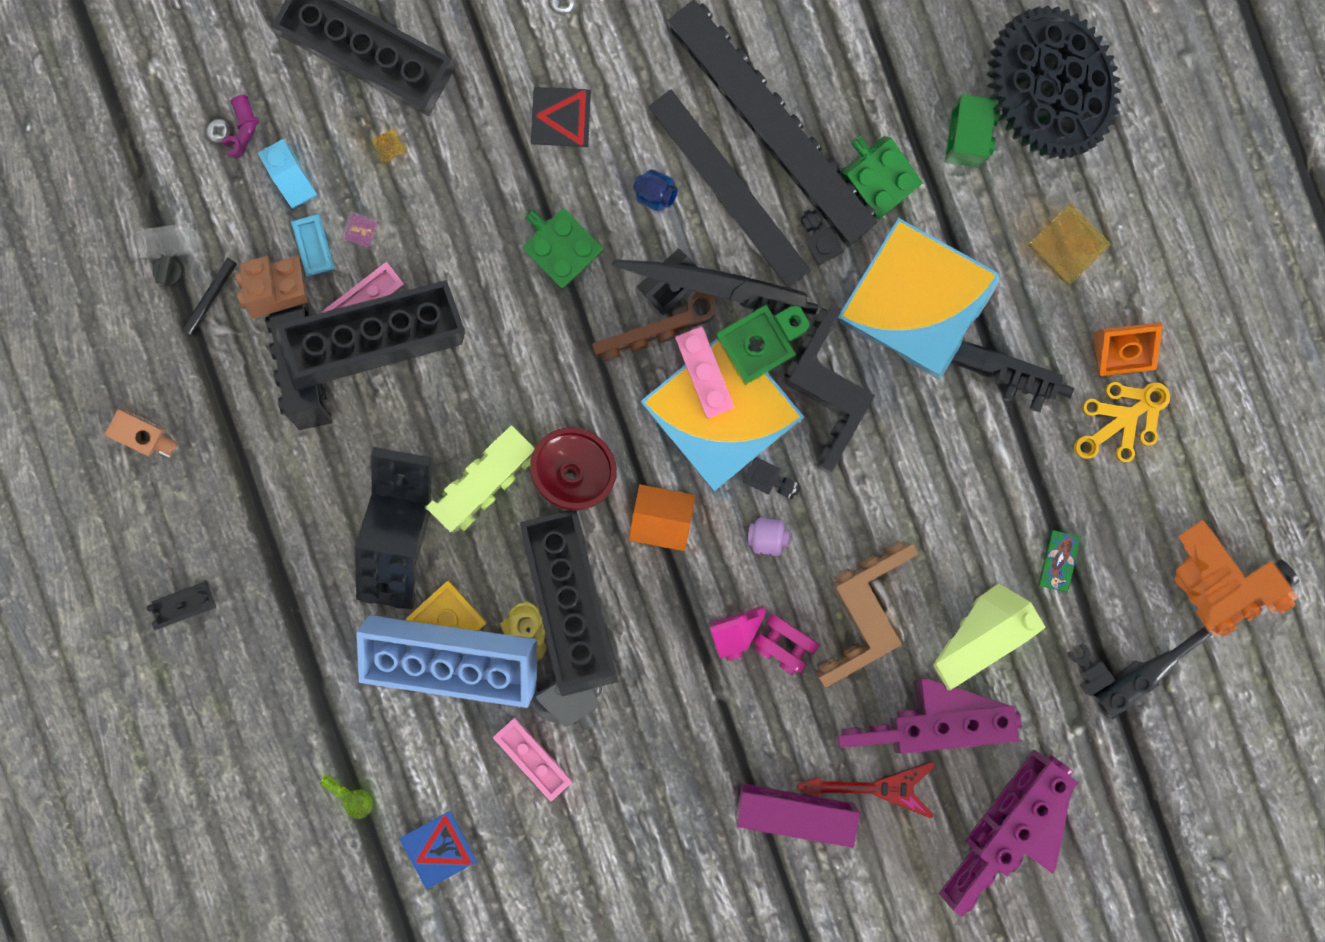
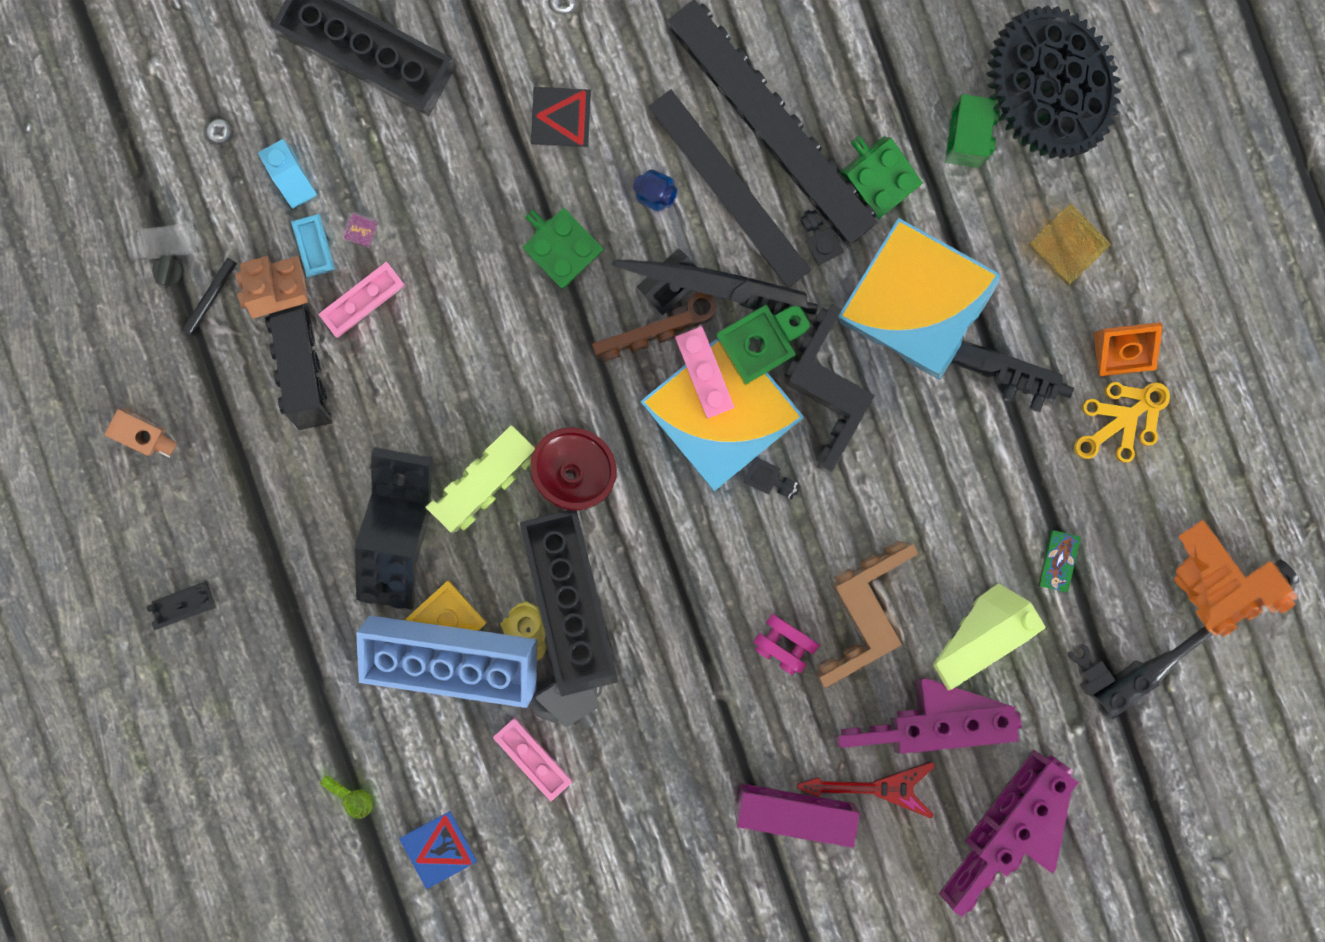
magenta piece [222,95,259,158] -> none
black brick [276,280,466,391] -> none
clear yellow plate [372,129,406,163] -> none
orange slope [629,484,696,551] -> none
dark pink slope [708,606,766,661] -> none
lavender head [748,517,791,557] -> none

